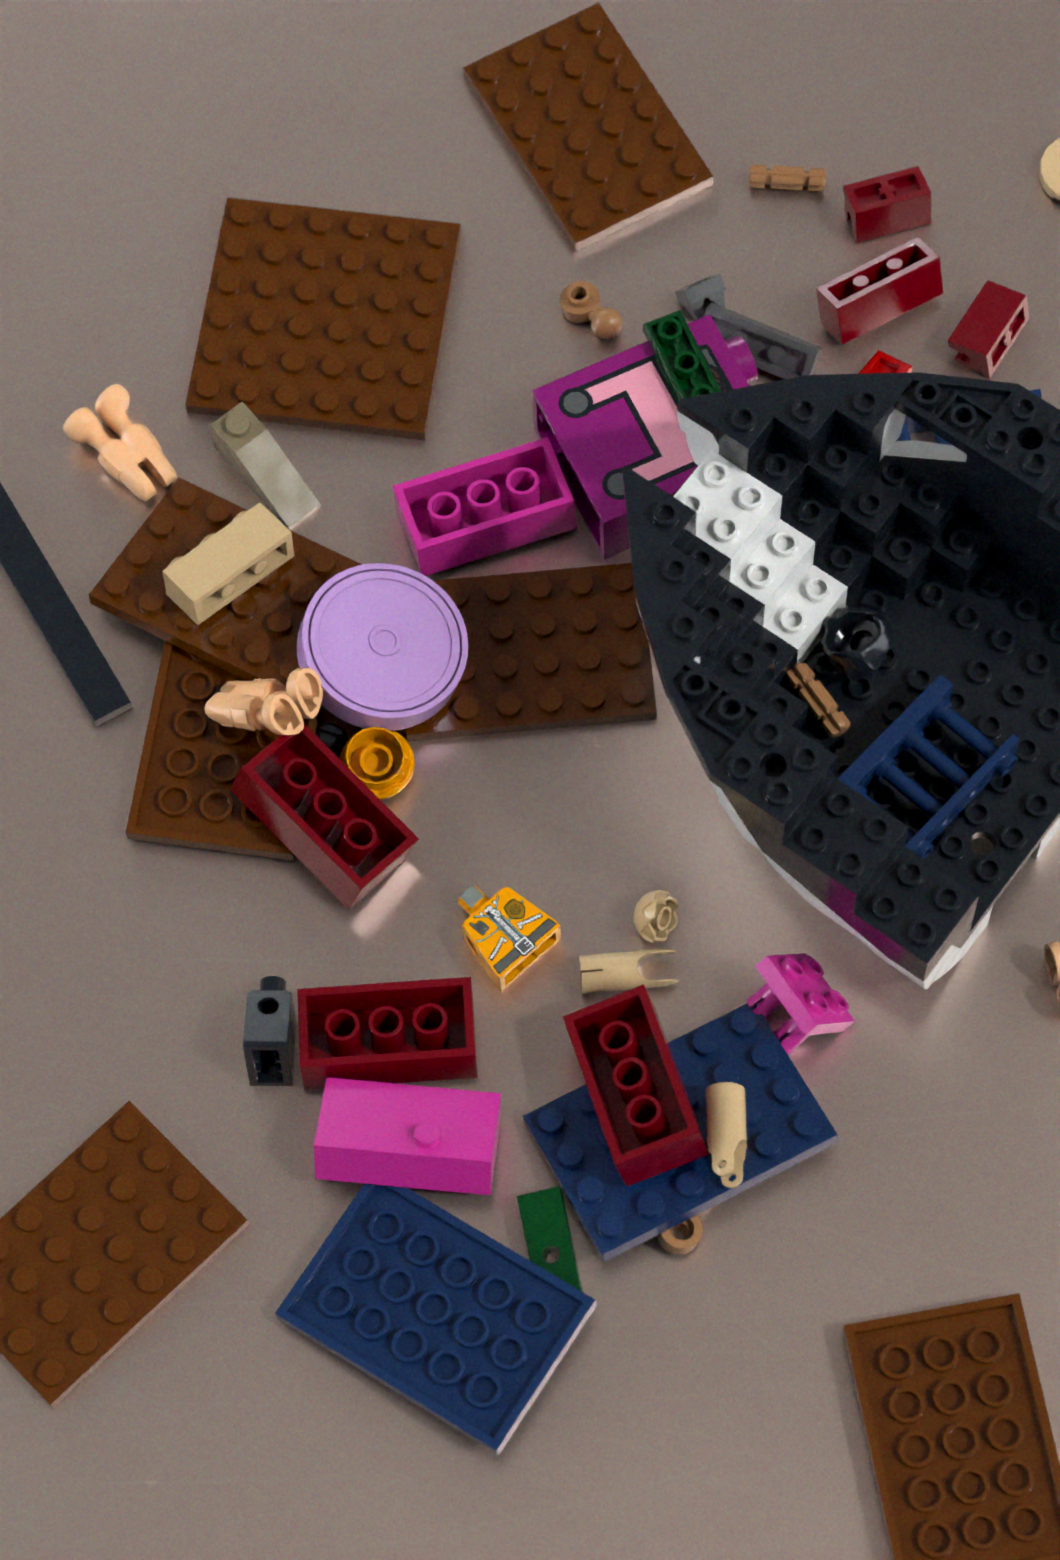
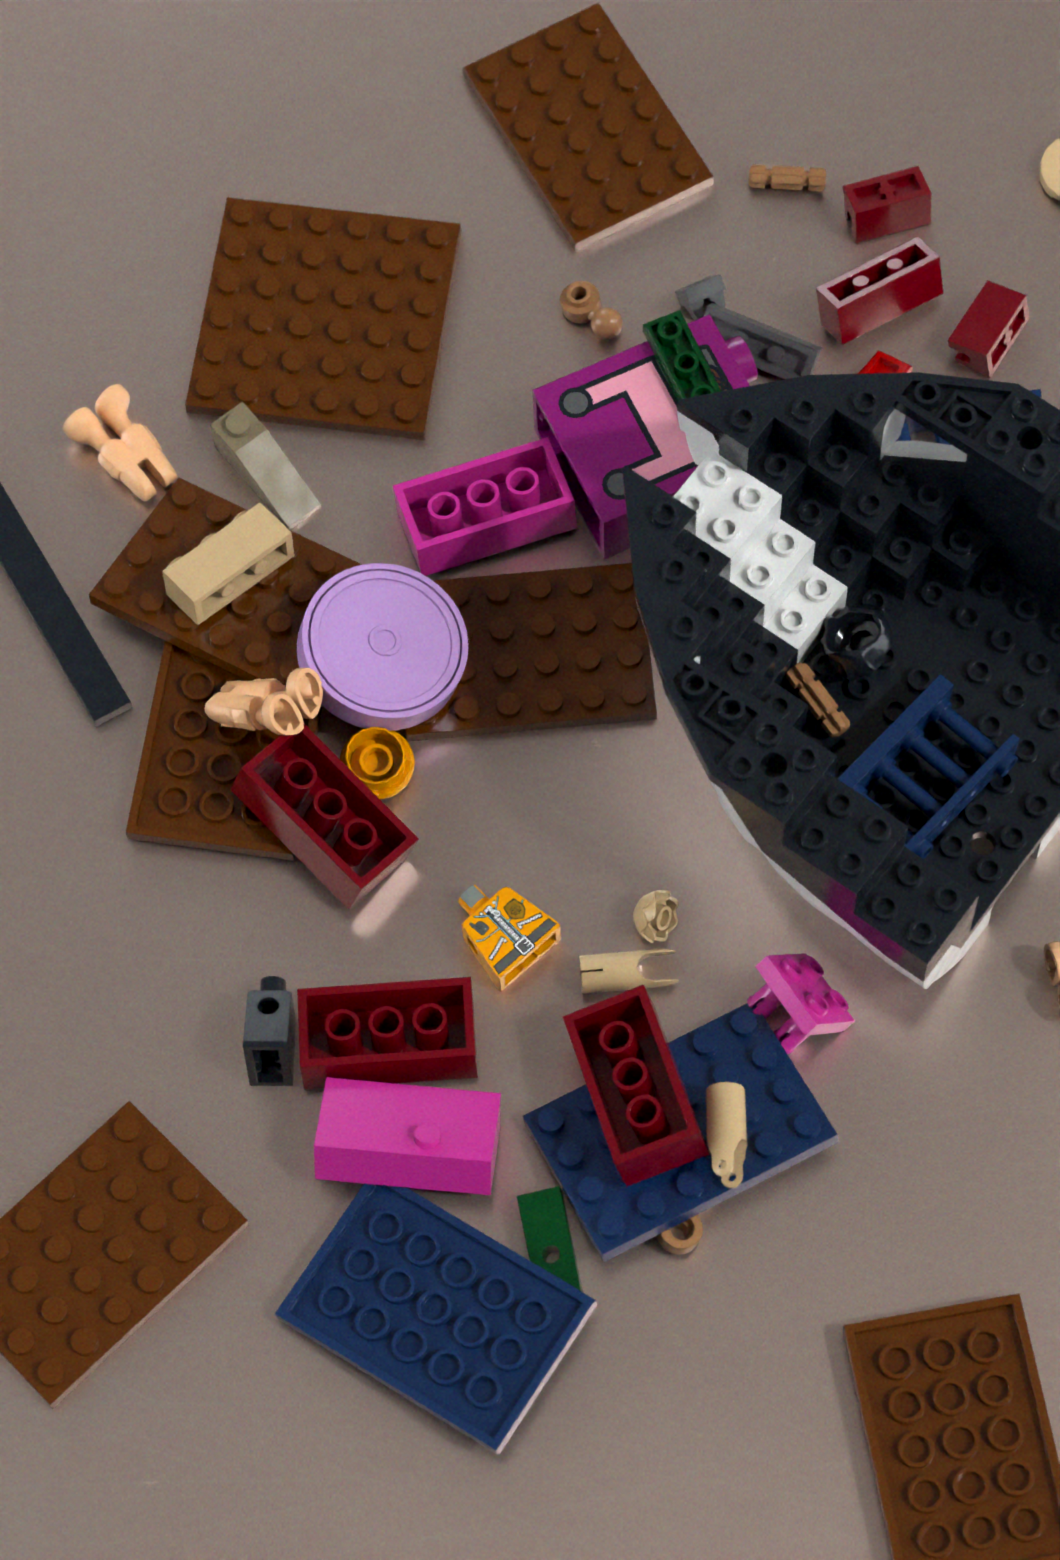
black piece [316,723,349,758] -> none

